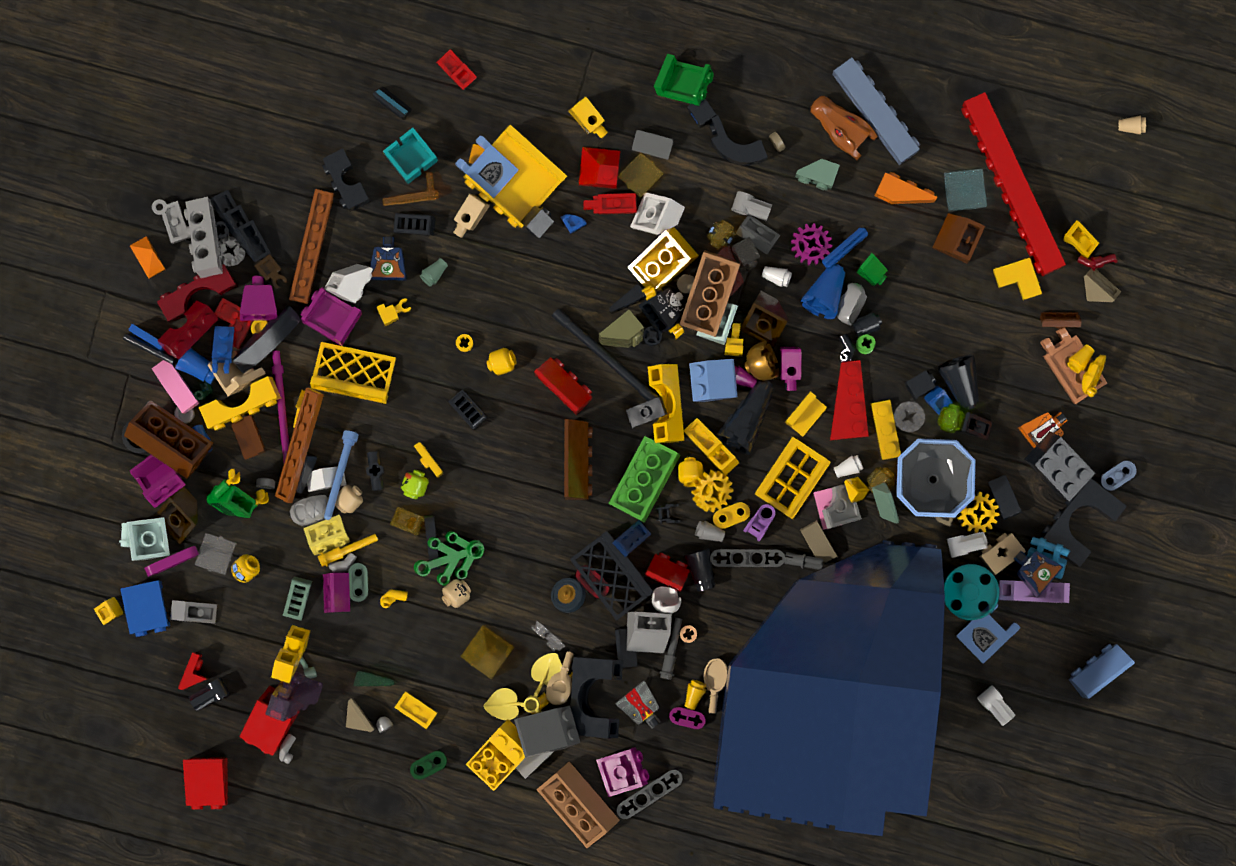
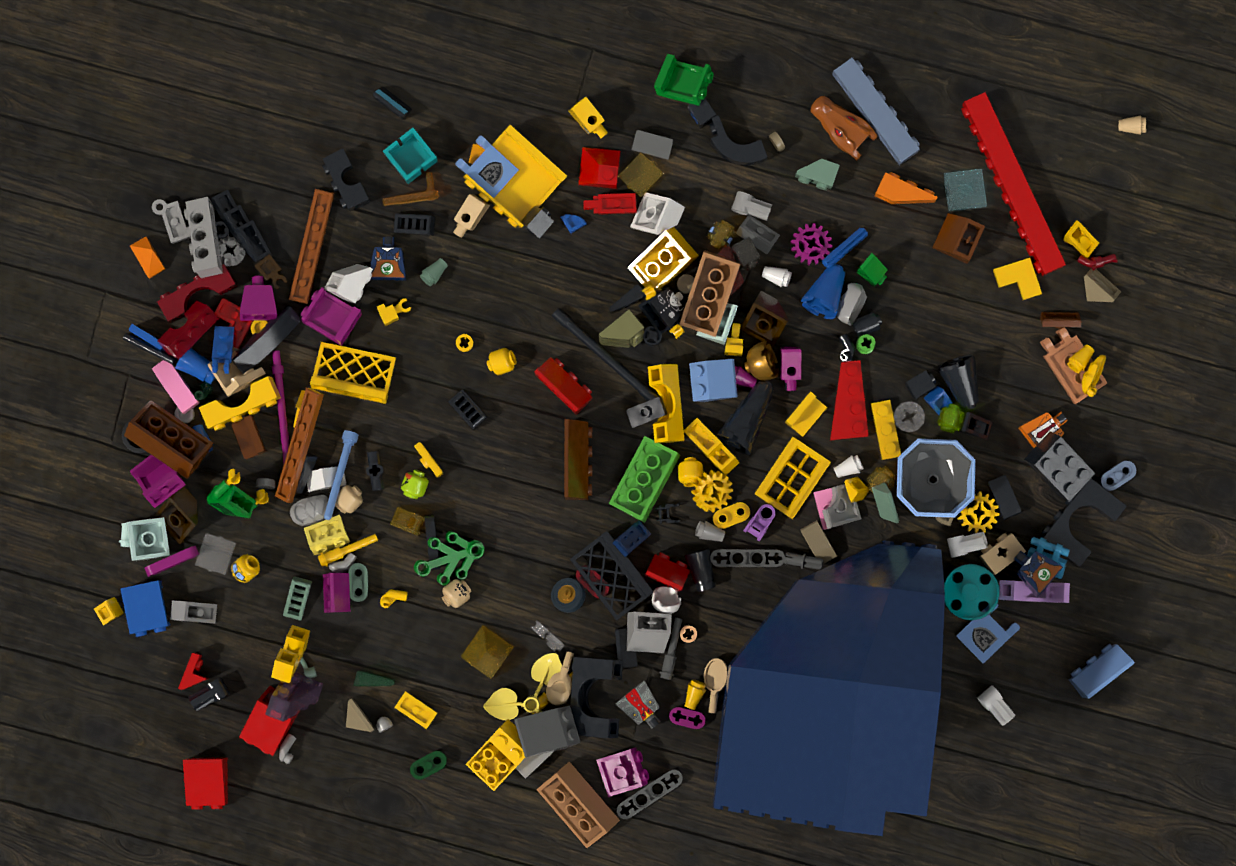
red slope [436,49,477,90] -> none

